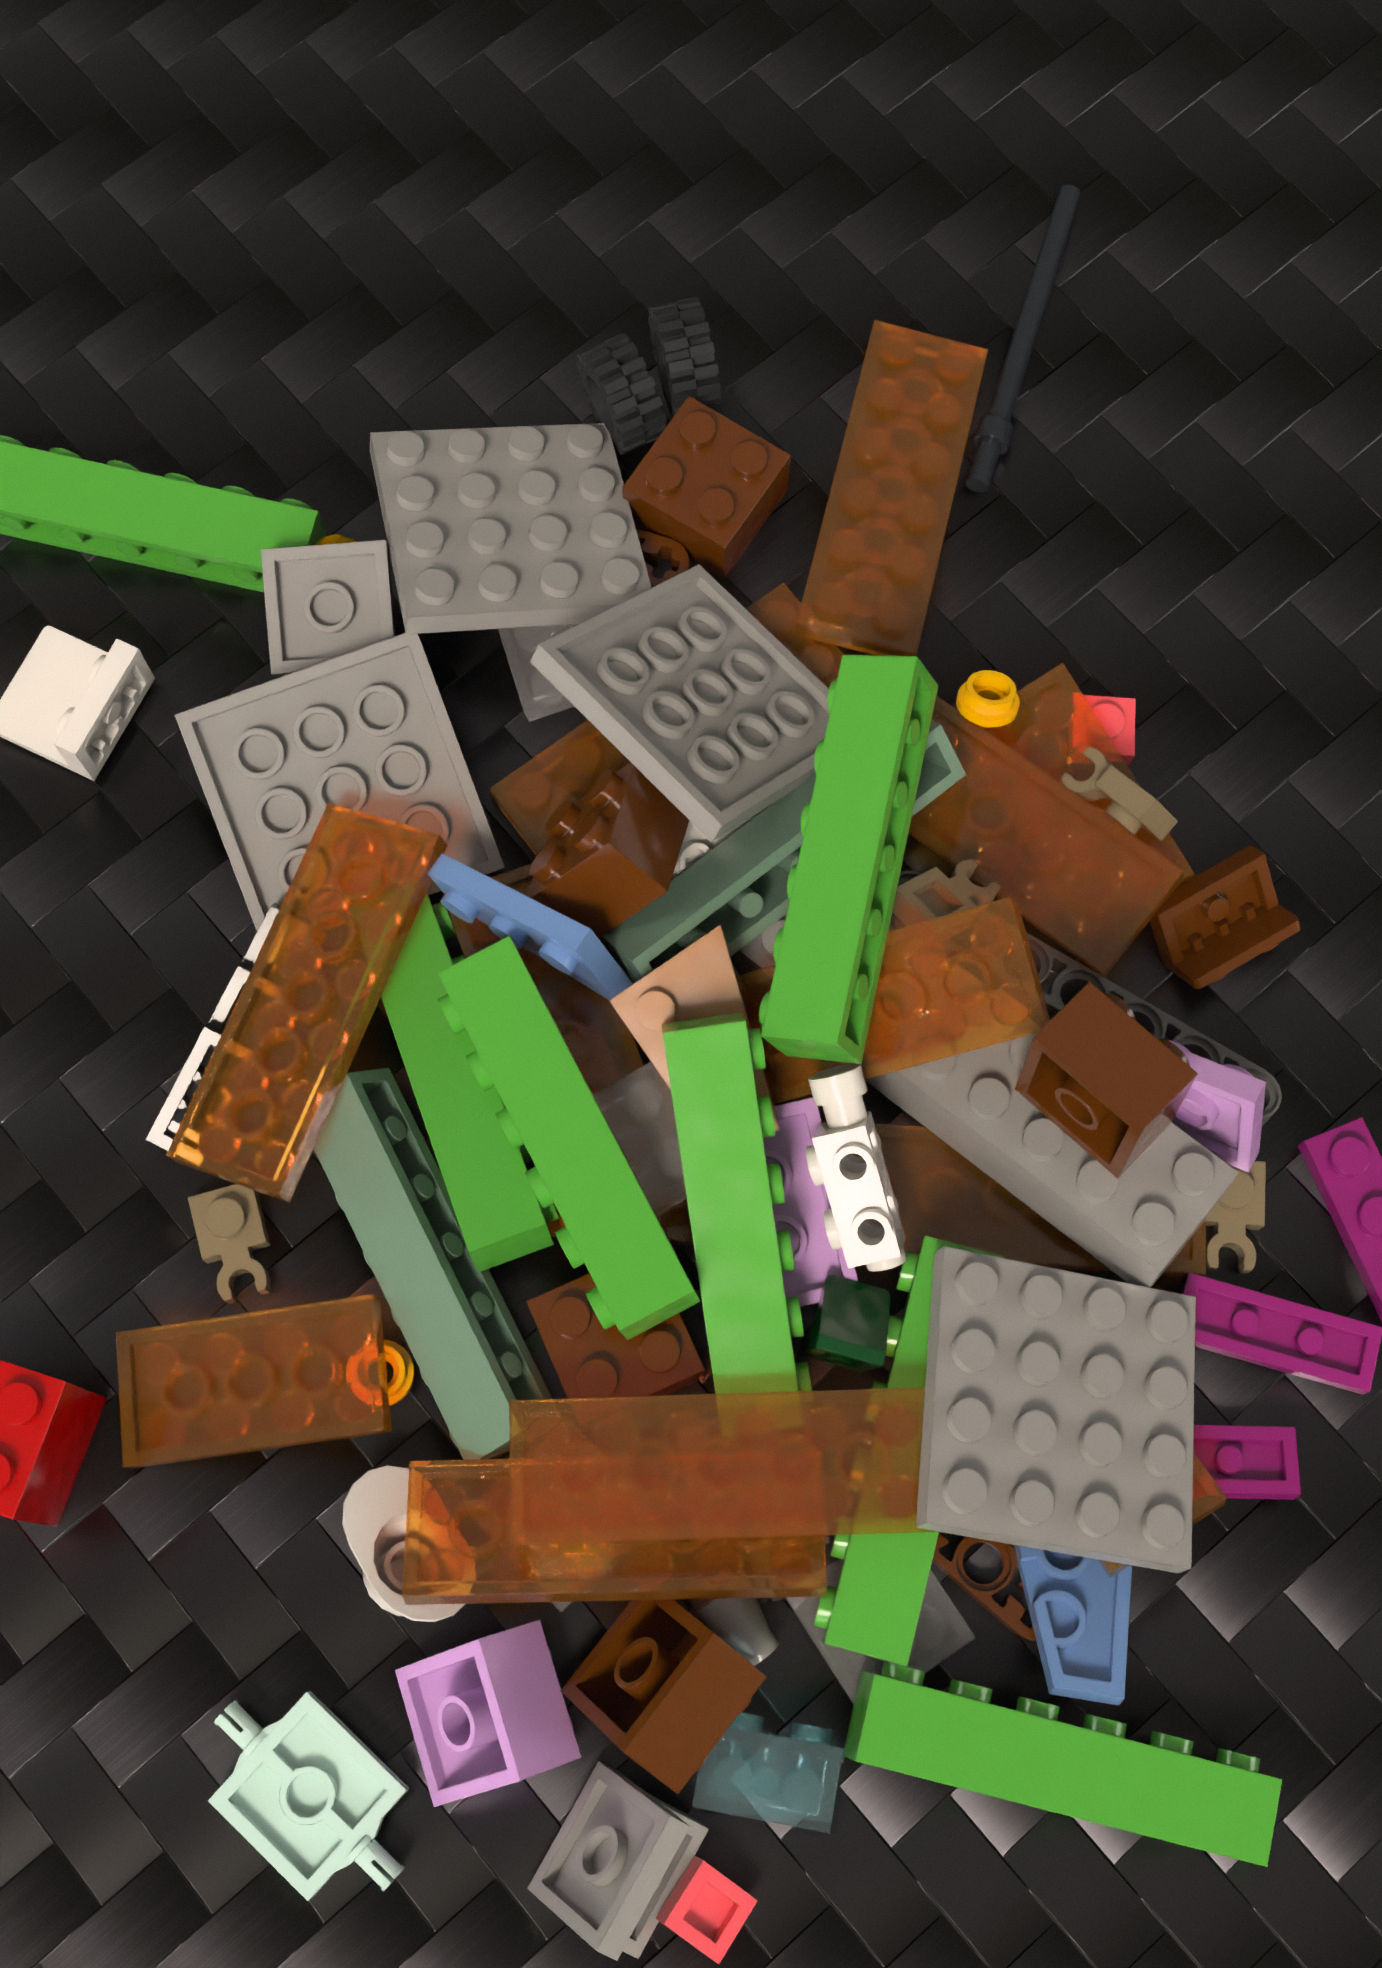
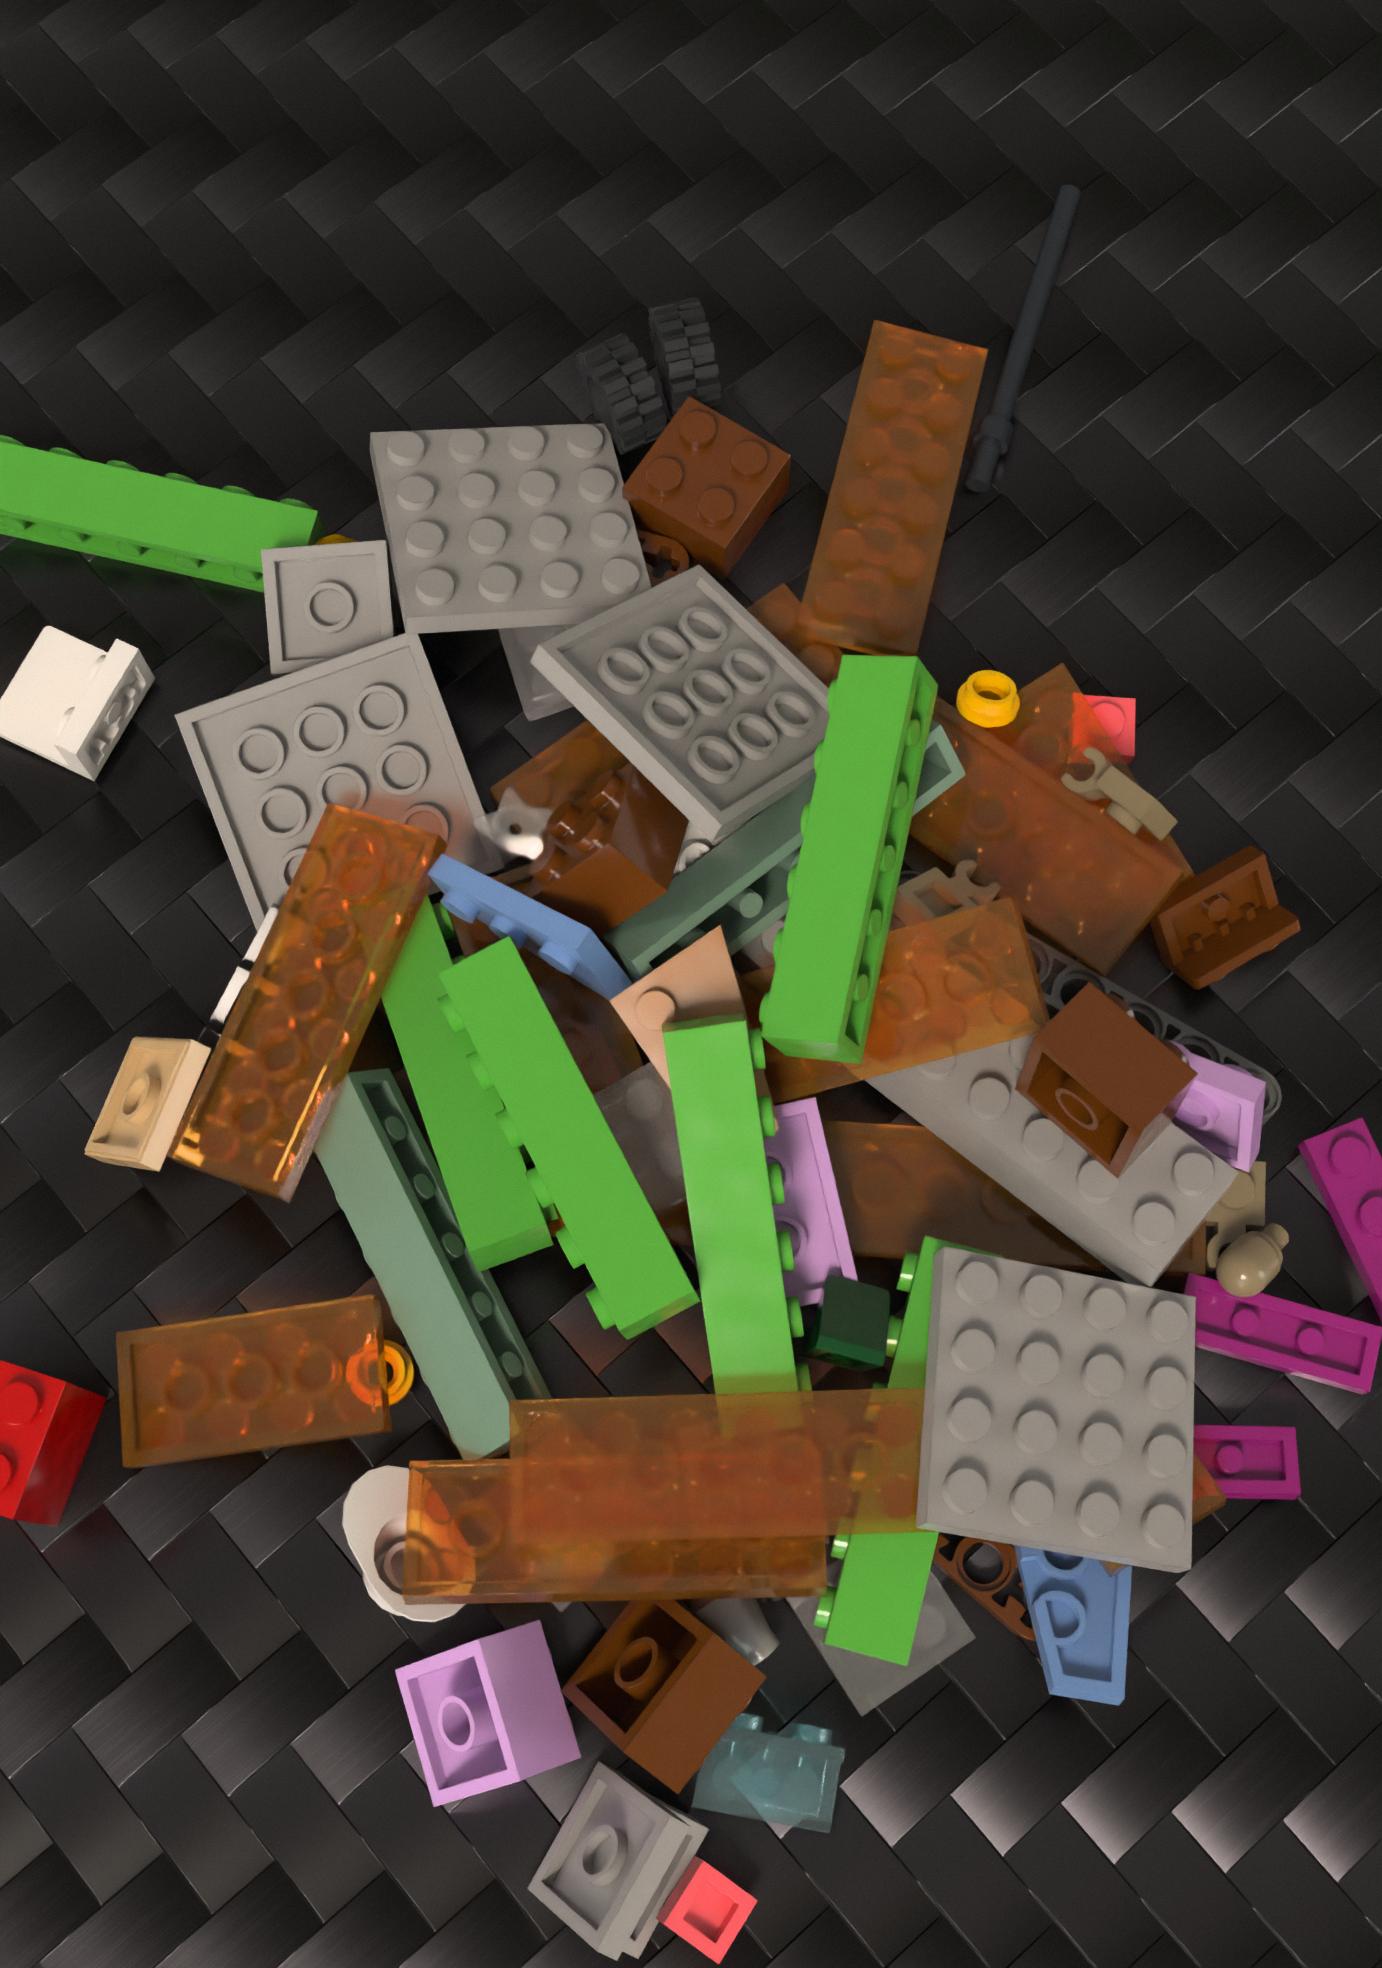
dark tan plate [188,1180,271,1304] -> none
light aqua plate [208,1691,409,1901] -> none
reddish brown brick [526,1273,705,1433] -> none
white brick [806,1063,907,1271] -> none
bright green brick [843,1661,1282,1867] -> none
none -> tan tile [85,1036,211,1172]
none -> clear plate [474,786,554,868]
none -> dark tan cylinder [1216,1223,1289,1298]

